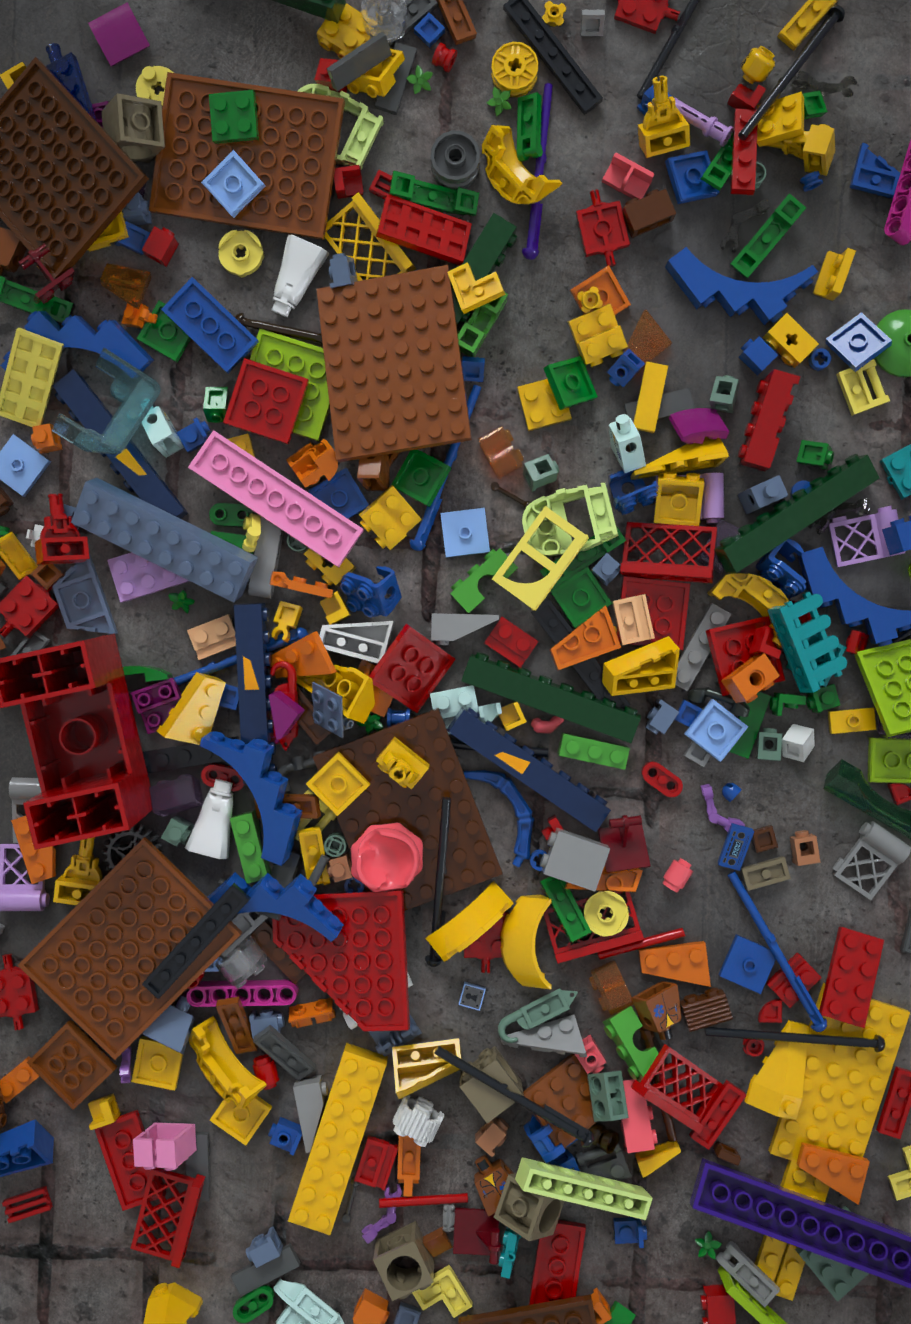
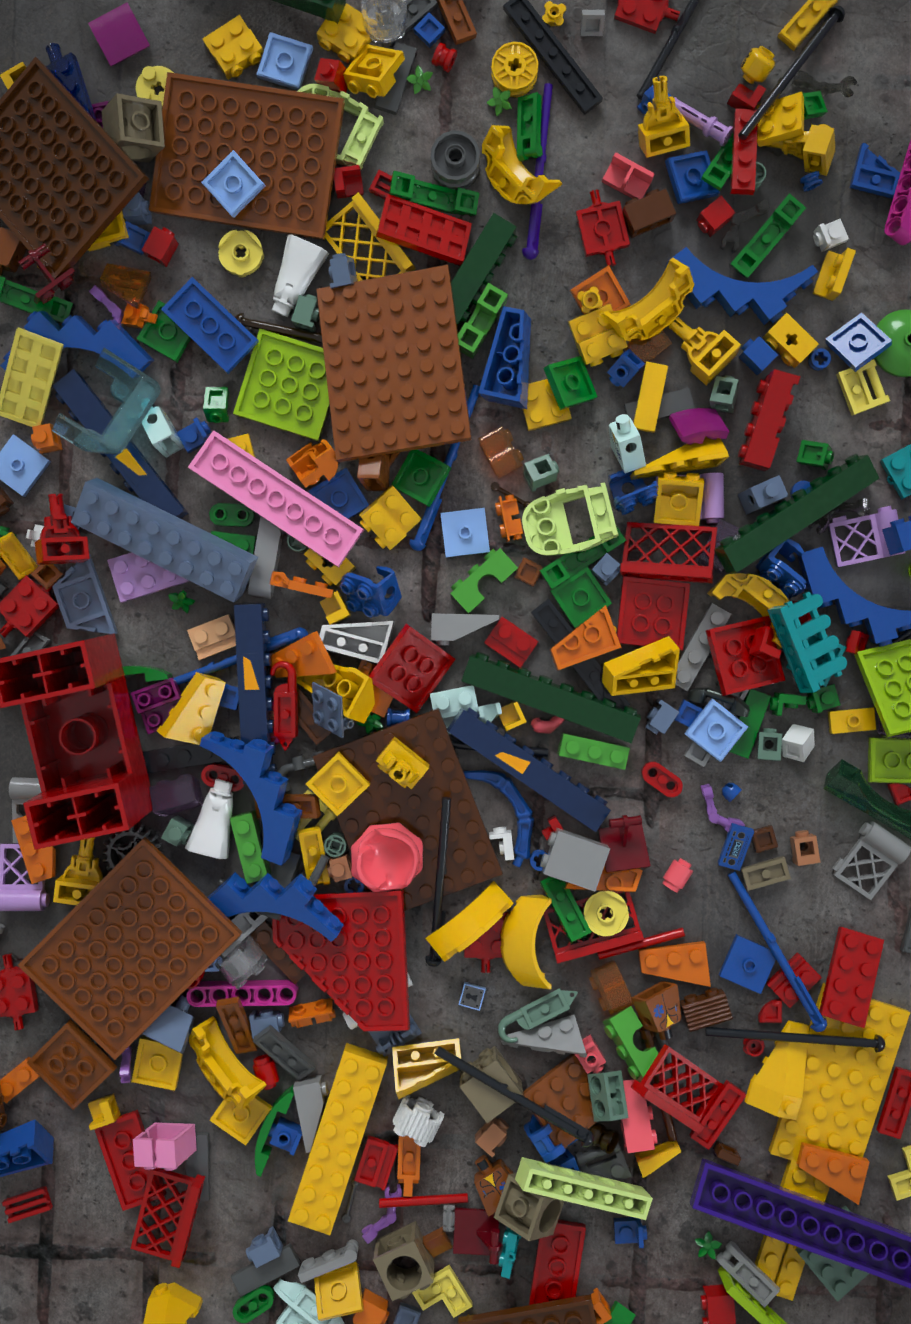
black tile [142,883,251,999] -> none
green plate [209,90,259,144] -> none
red plate [223,358,309,445] -> none
light yellow plate [242,513,261,552] -> none
magenta slope [269,691,305,740] -> none
yellow plate [271,601,303,643] -> none
dark grey tile [326,31,392,92] -> none
yellow plate [447,262,506,314] -> none
blue plate [462,356,485,382] -> none
light yellow window [492,506,589,611] -> none
light nougat plate [612,594,655,645] -> none
orange brick [721,653,780,704] -> none
none -> medium lavender piece [89,285,124,326]
none -> yellow plate [203,15,264,80]
none -> green slope [255,1085,294,1177]
none -> light blue plate [256,32,313,91]
none -> sand green brick [291,294,319,332]
none -> light grey plate [298,1239,359,1283]
none -> yellow plate [314,1262,364,1321]
none -> blue wedge [478,306,531,409]
none -> white bracket [489,827,514,860]
none -> orange hinge [495,495,524,543]
none -> dark orange tile [514,557,543,587]
none -> yellow windscreen [603,258,694,341]
none -> yellow brick [669,317,741,386]
none -> red brick [696,195,736,237]
none -> white bracket [813,219,849,252]

